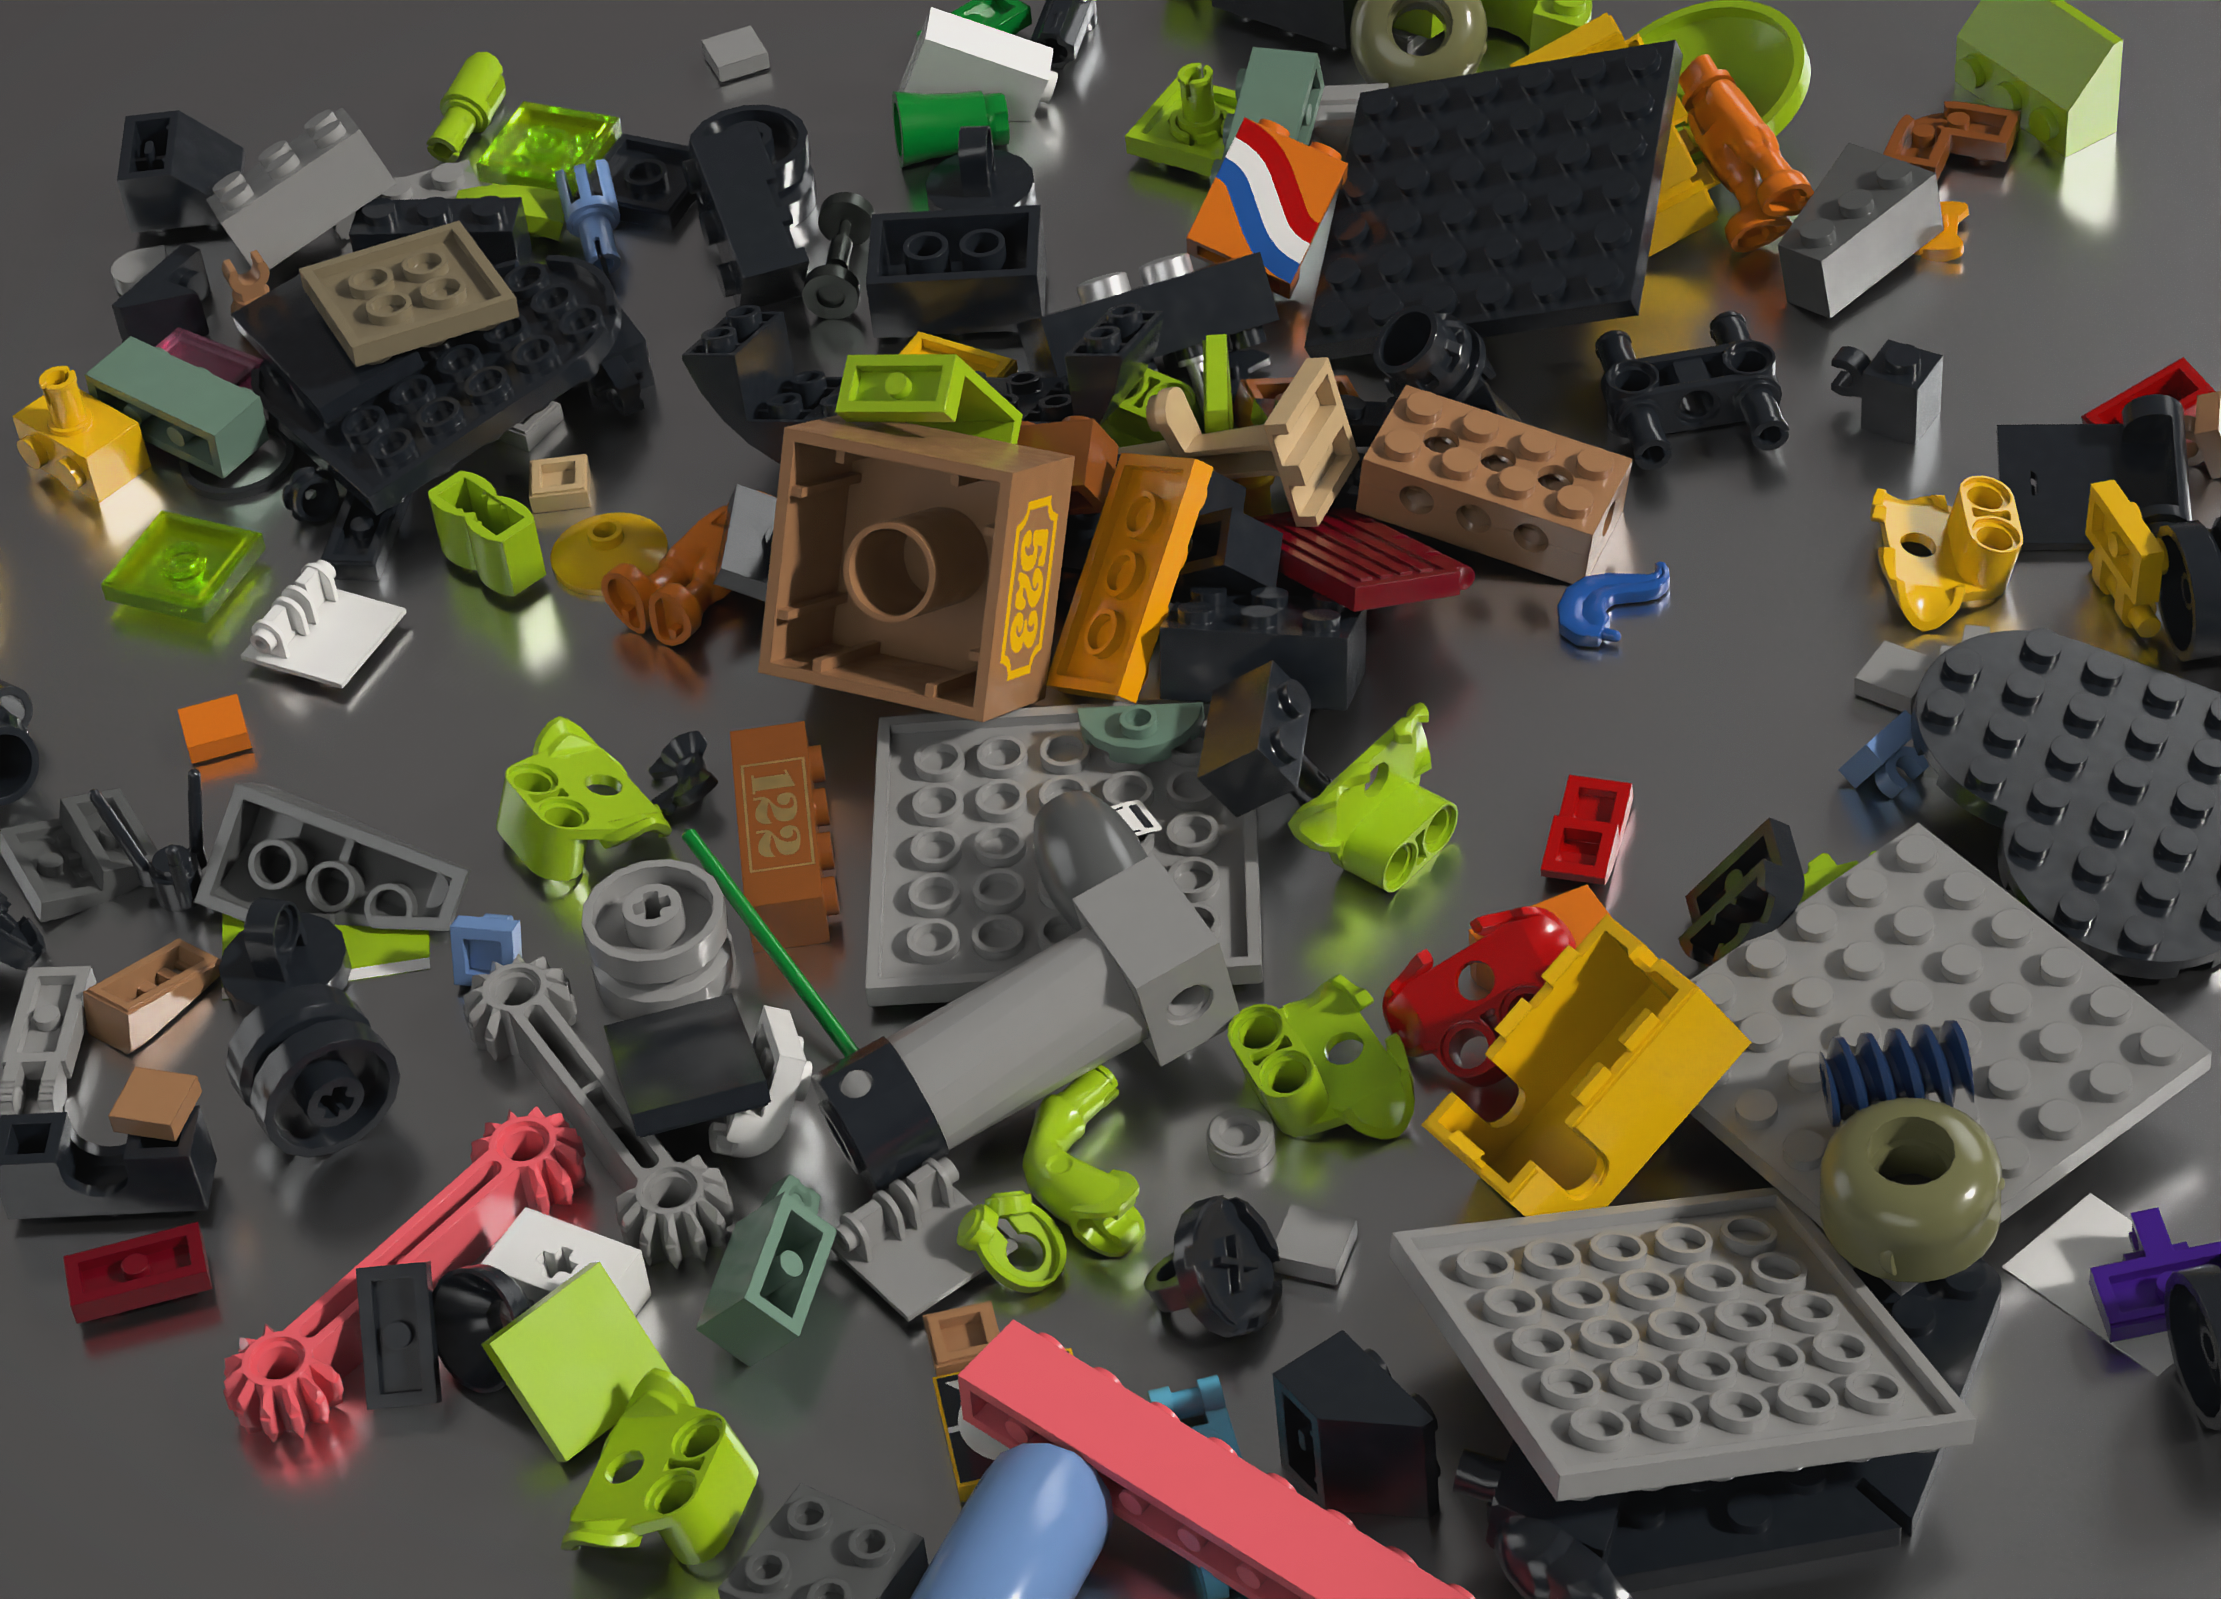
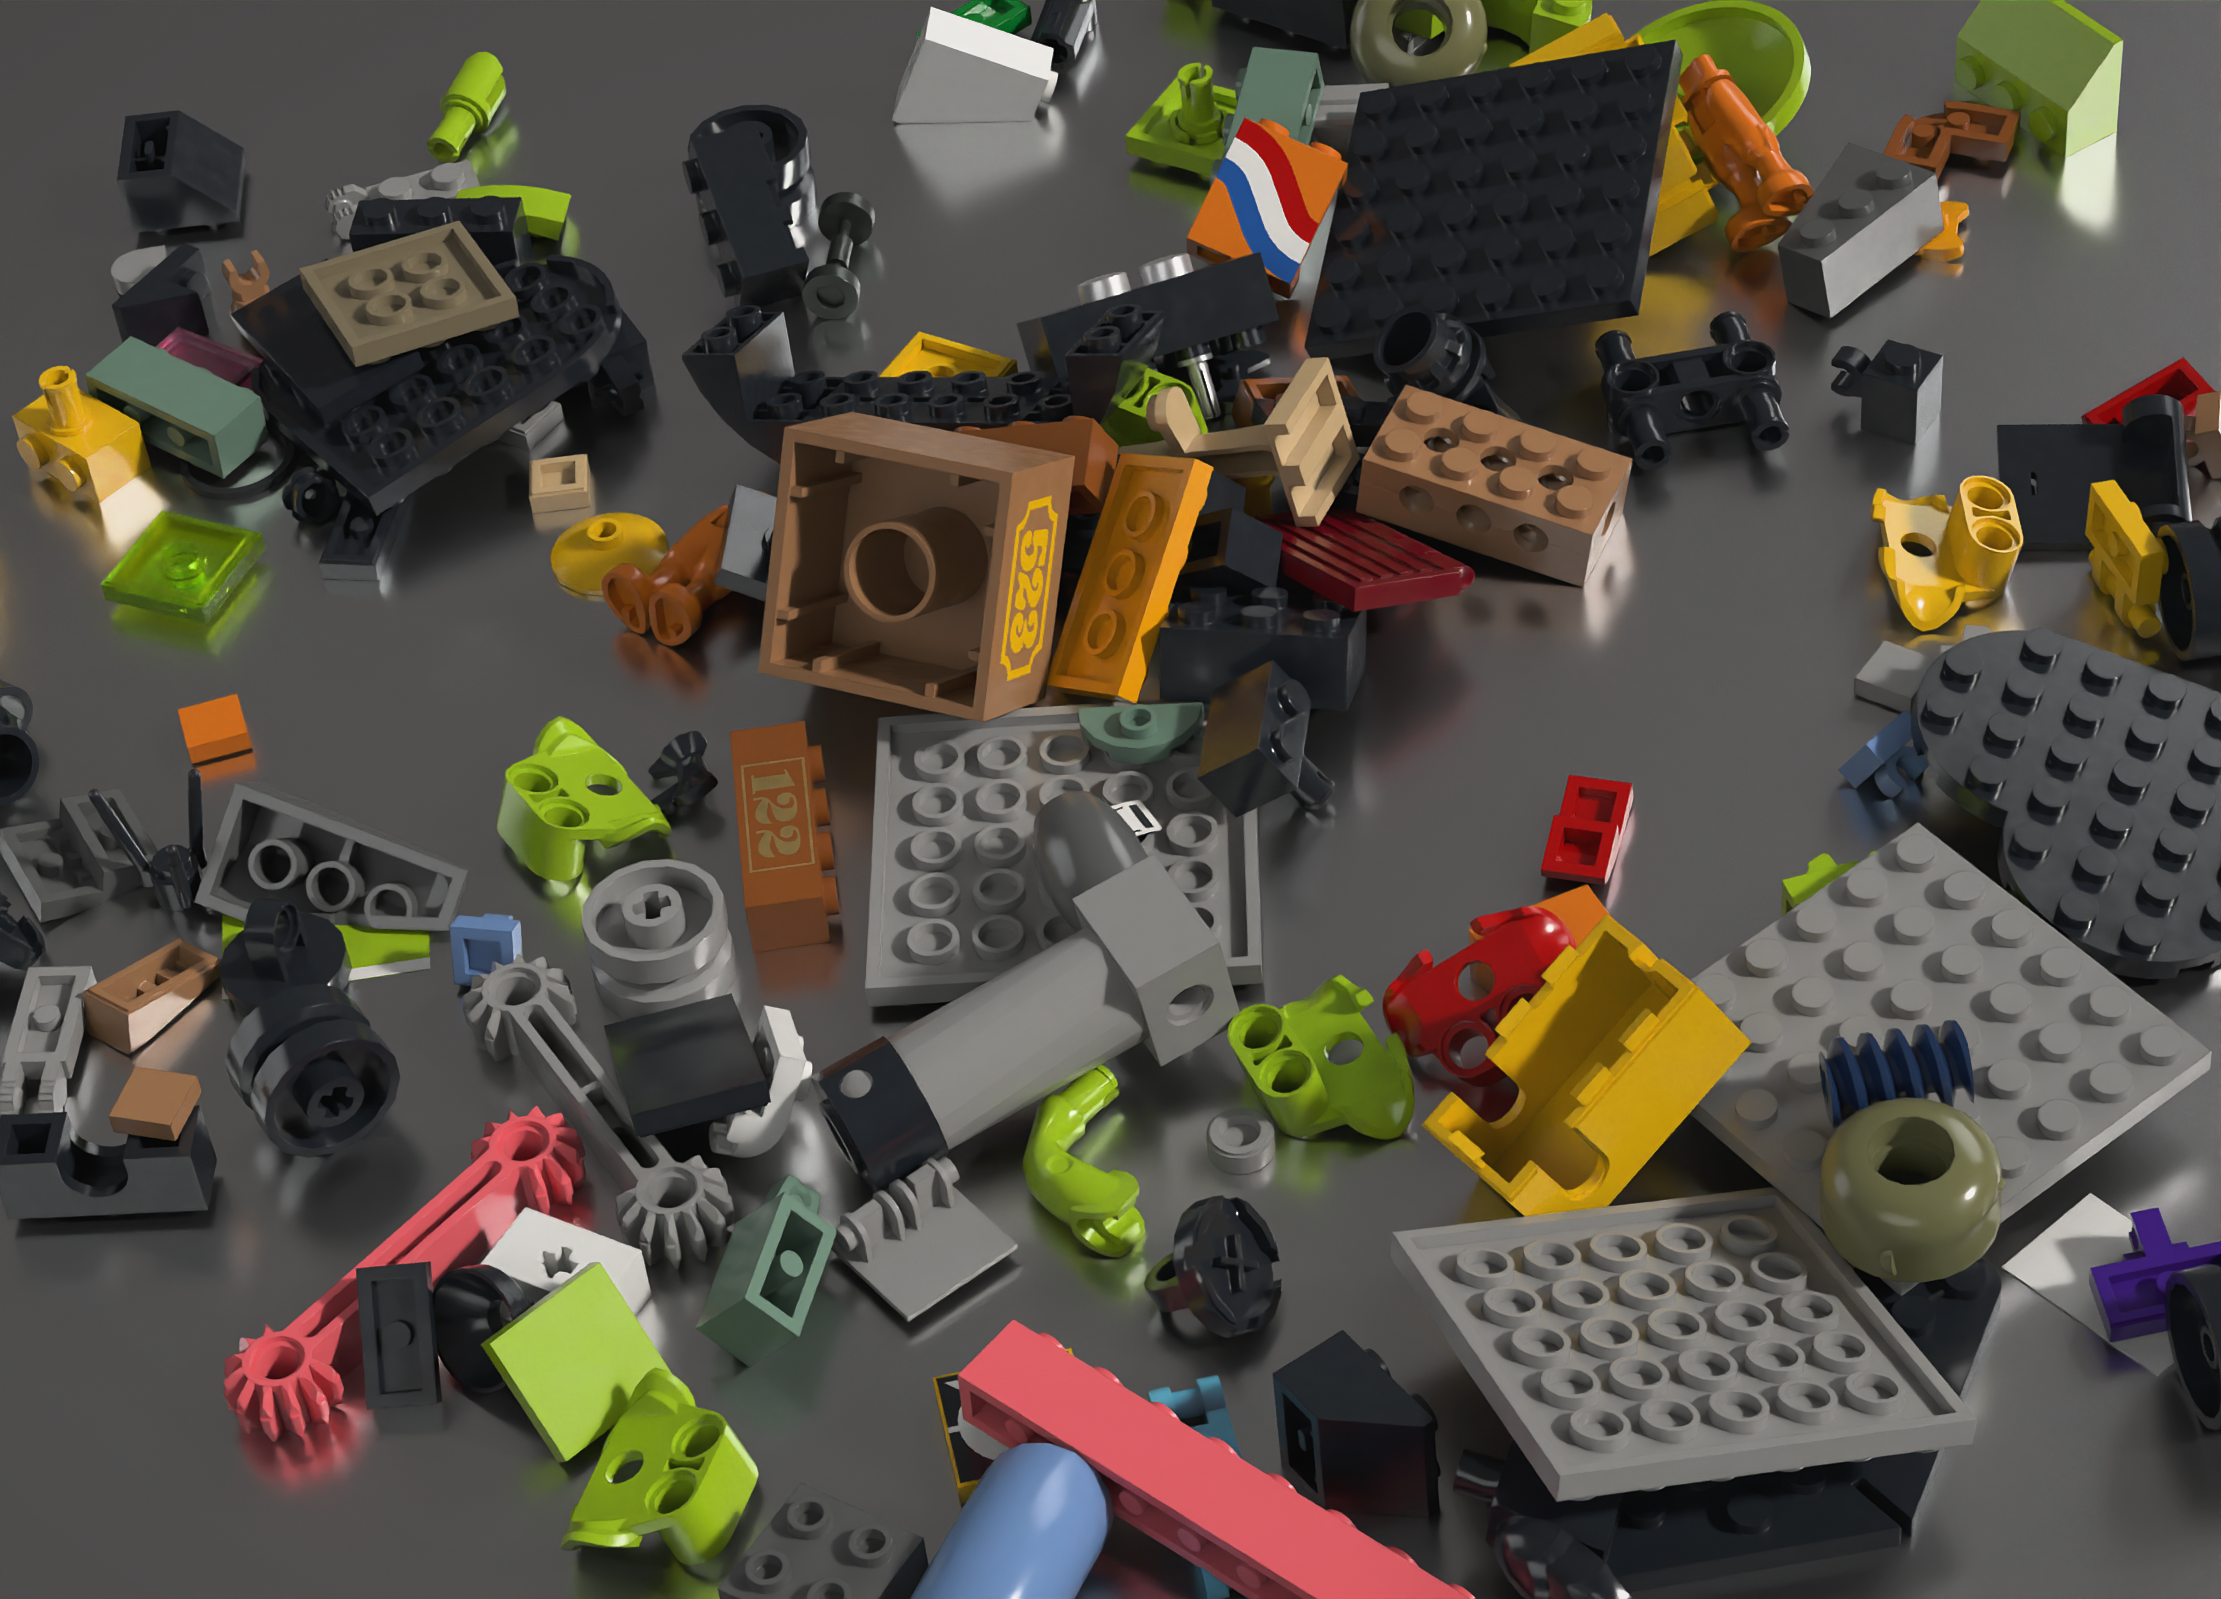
dark red plate [63,1222,213,1324] -> none
light grey brick [206,107,397,270] -> none
white hinge [241,560,407,689] -> none
lime brick [428,471,546,596] -> none
clear neon green plate [476,101,623,196] -> none
medium blue arm [555,159,621,274] -> none
black tile [573,133,696,231] -> none
green axle [682,829,859,1057] -> none
light grey tile [701,25,770,83] -> none
lime panel [835,354,1023,444] -> none
black brick [866,205,1047,338] -> none
green plant [892,91,1010,168] -> none
medium nougat tile [922,1301,999,1377] -> none
black tile [925,126,1036,211] -> none
lime piece [957,1190,1067,1293] -> none
lime tile [1203,334,1234,433] -> none
light grey tile [1272,1204,1358,1286] -> none
lime piece [1288,702,1458,893] -> none
blue piece [1557,561,1670,647] -> none
black slope [1678,817,1805,966] -> none

